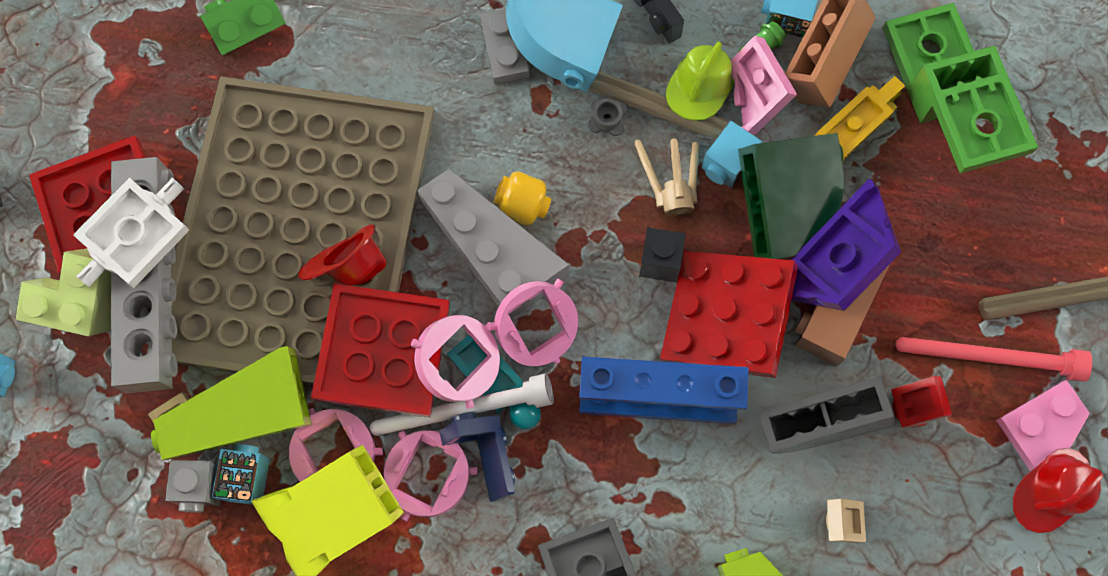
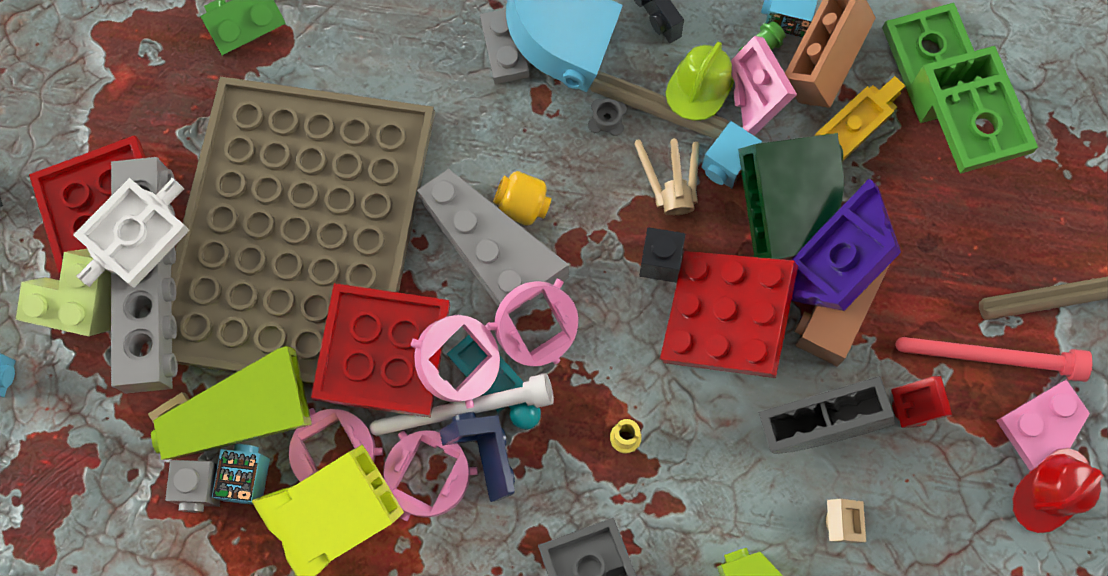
red piece [298,224,387,286] -> none
blue fence [579,356,748,425] -> none
none -> light yellow pin [610,419,641,453]

